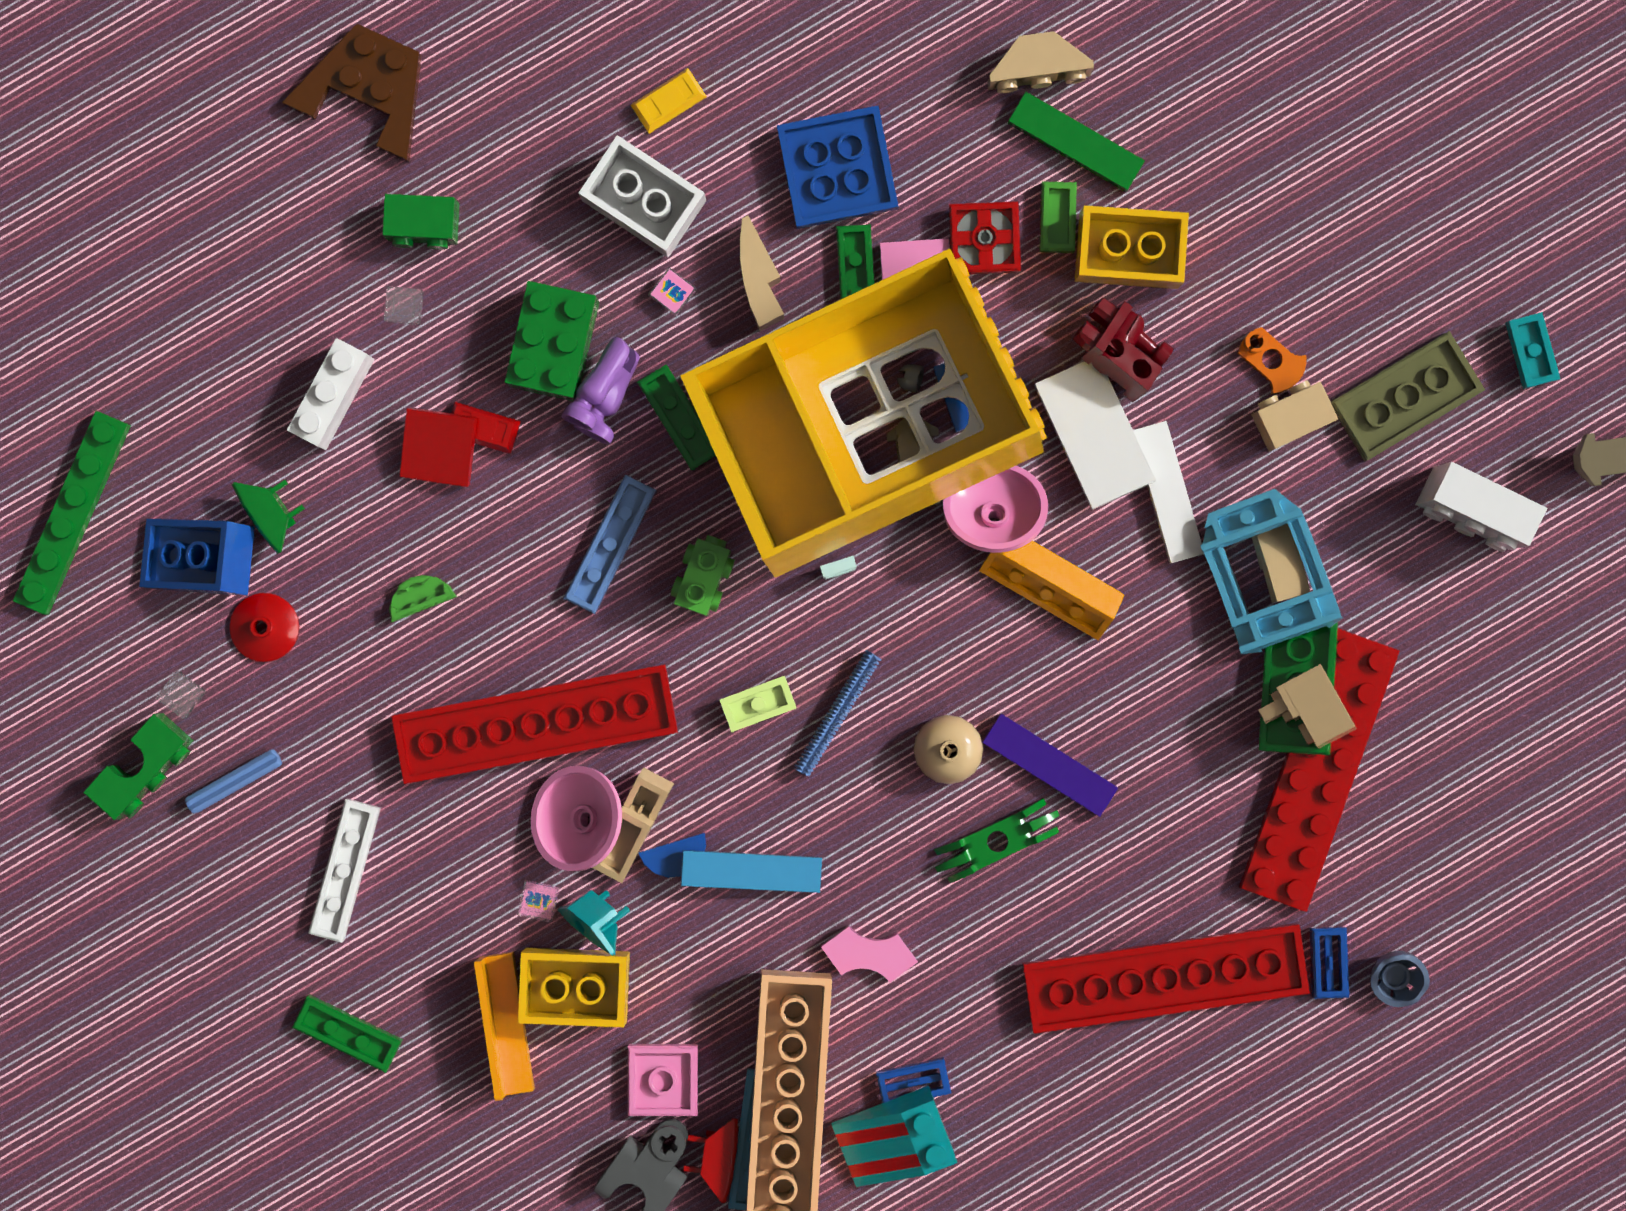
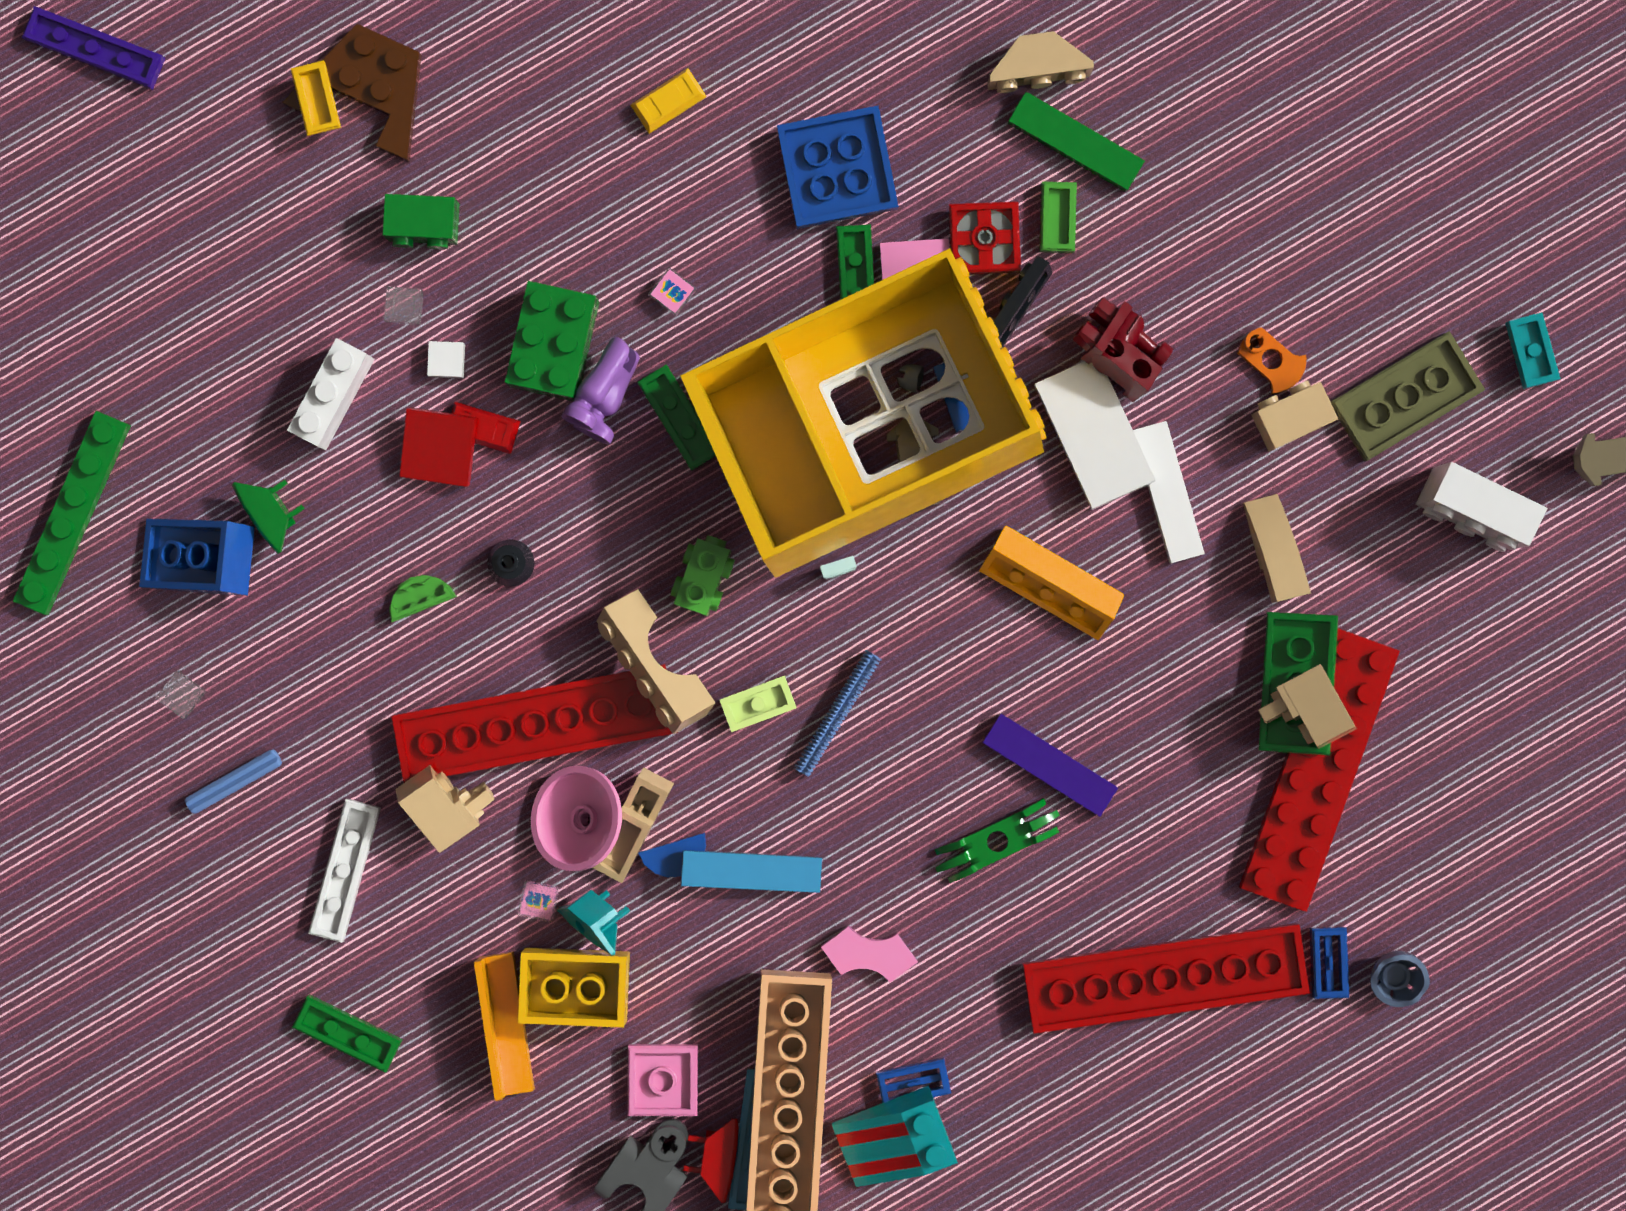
green arch [83,713,194,820] -> none
red dish [230,593,299,662] -> none
medium blue tile [563,475,657,614] -> none
white brick [578,135,706,258] -> none
tan slope [740,216,784,331] -> none
tan cylinder [913,715,983,784] -> none
bright pink dish [943,465,1048,553] -> none
yellow brick [1075,205,1189,289] -> none
medium azure wedge [1200,489,1343,654] -> none
none -> dark purple tile [22,6,166,90]
none -> yellow tile [291,60,341,136]
none -> tan hinge [396,765,494,853]
none -> white tile [427,341,465,378]
none -> black cone [487,539,535,587]
none -> tan arch [597,589,715,735]
none -> black plate [993,255,1053,349]

